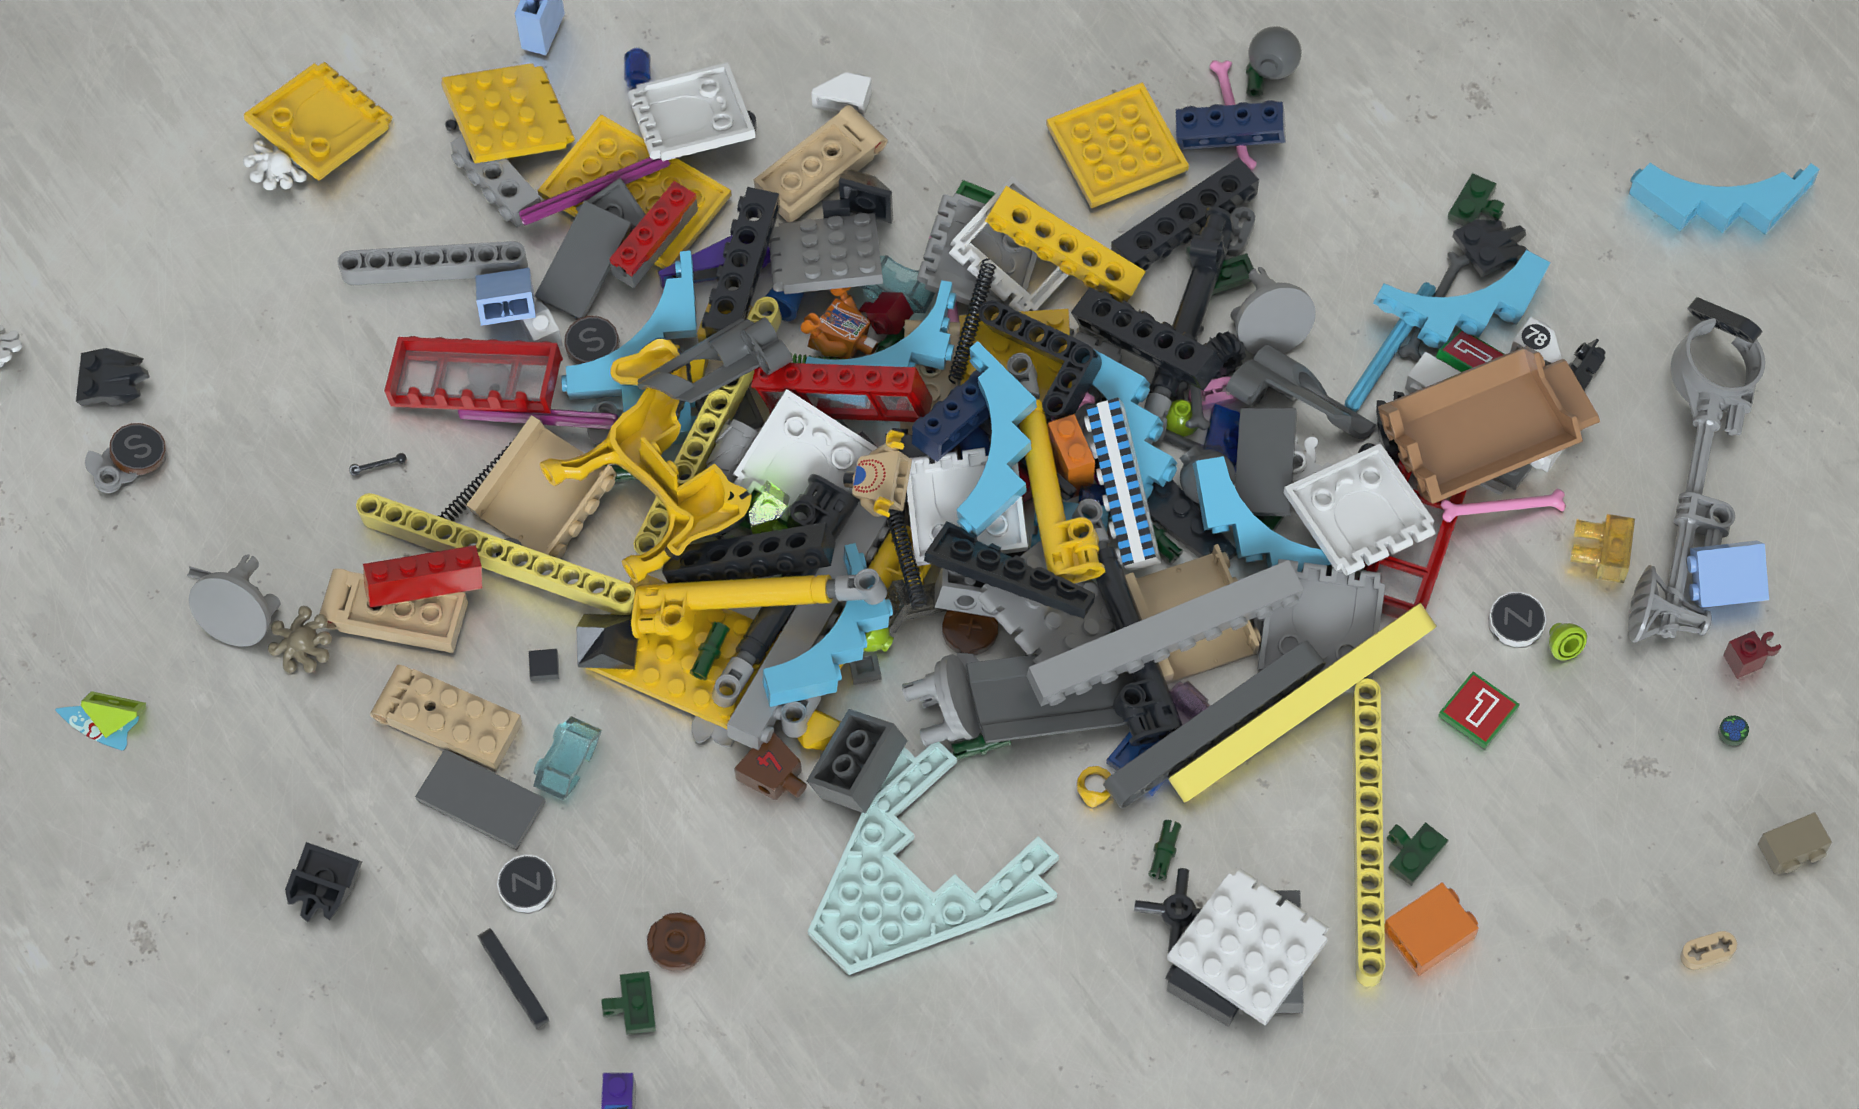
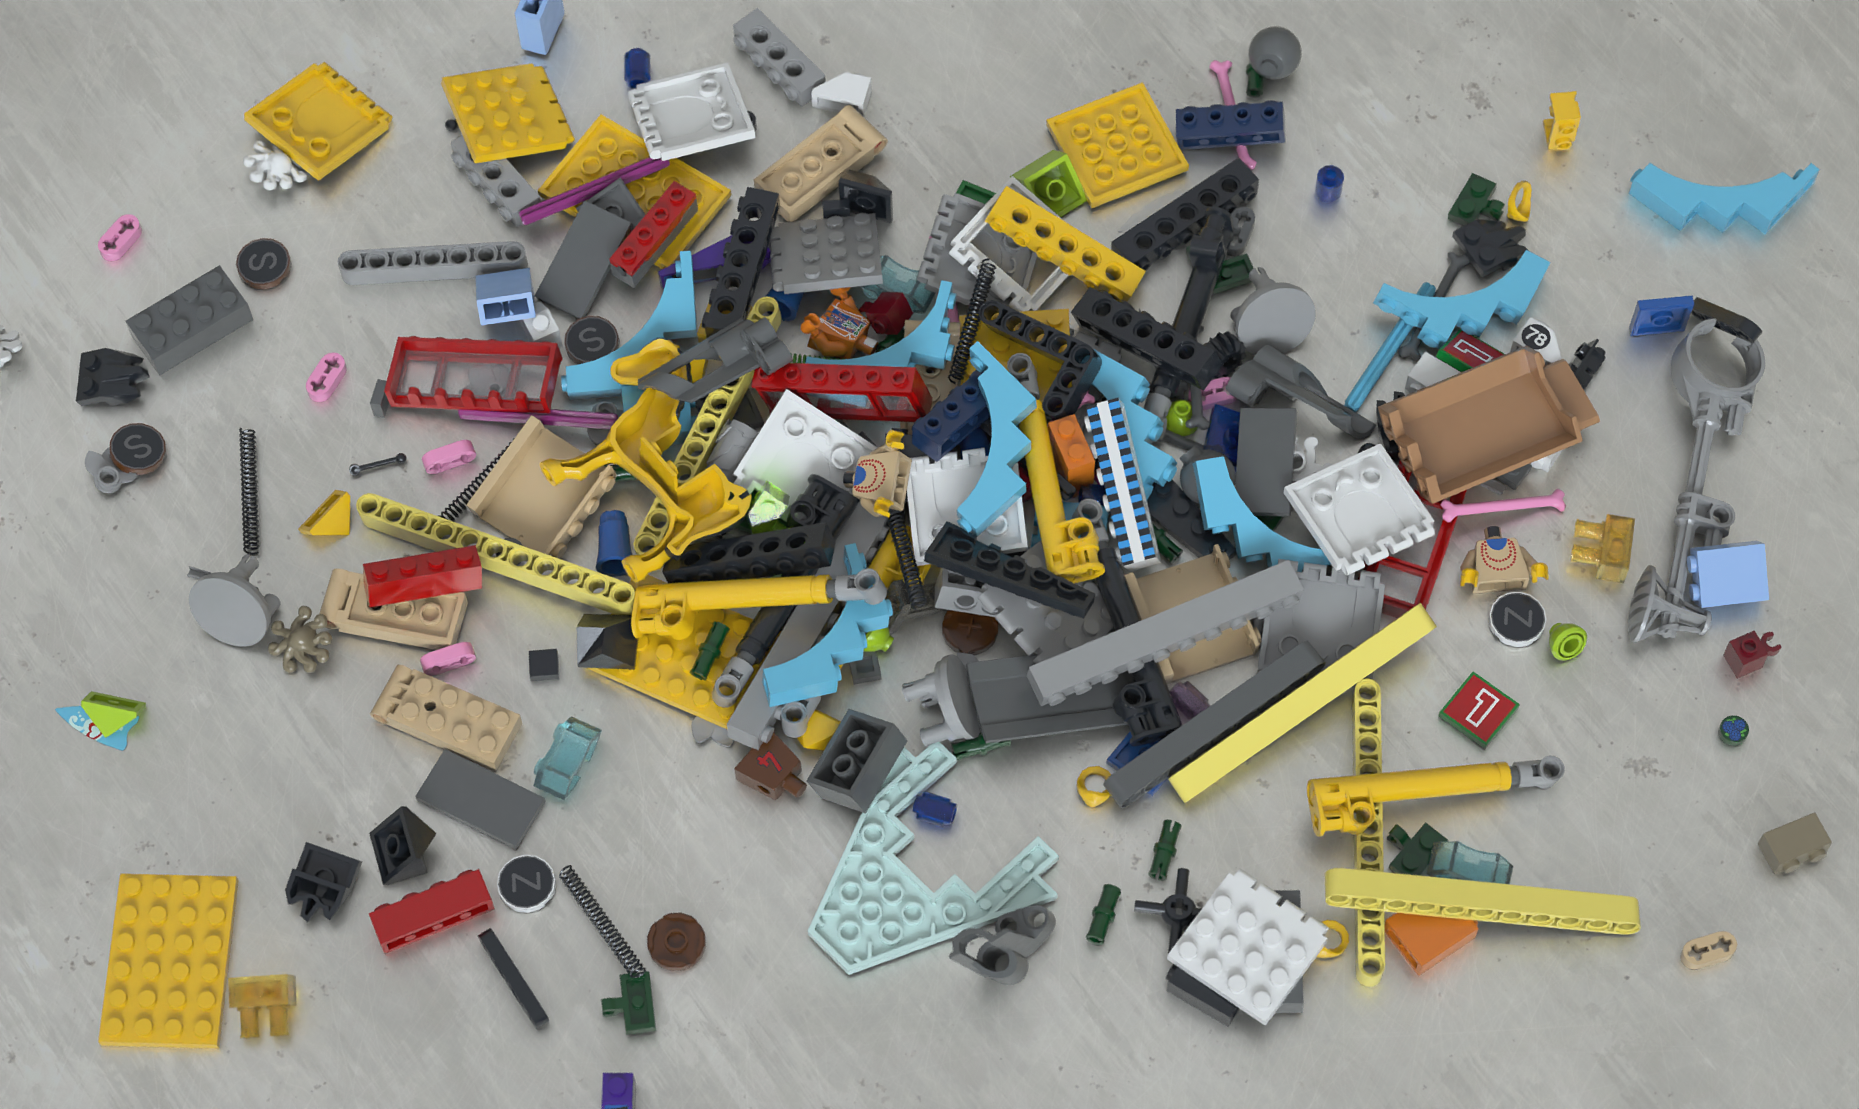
none -> bright pink beam [98,214,142,261]
none -> yellow plate [98,874,239,1049]
none -> dark grey brick [125,265,253,376]
none -> clear yellow brick [228,974,297,1038]
none -> black tile [236,238,292,290]
none -> black piece [239,428,260,555]
none -> yellow slope [298,490,350,535]
none -> bright pink beam [306,352,347,402]
none -> red brick [368,869,495,954]
none -> black slope [369,806,437,885]
none -> dark grey tile [370,379,389,418]
none -> bright pink beam [420,642,476,676]
none -> bright pink beam [422,440,476,474]
none -> black piece [559,865,646,978]
none -> blue plant [596,510,632,577]
none -> light grey brick [733,8,826,107]
none -> clear blue brick [912,791,958,827]
none -> dark grey panel [949,905,1056,985]
none -> lime slope [1010,150,1087,217]
none -> dark green pin [1086,884,1121,945]
none -> yellow piece [1307,755,1565,837]
none -> clear blue brick [1315,165,1344,203]
none -> yellow piece [1317,920,1349,958]
none -> light yellow beam [1324,868,1641,935]
none -> clear light blue brick [1427,841,1513,884]
none -> tan torso [1460,526,1549,594]
none -> yellow piece [1507,181,1532,222]
none -> yellow window [1543,91,1581,150]
none -> blue tile [1629,295,1694,336]

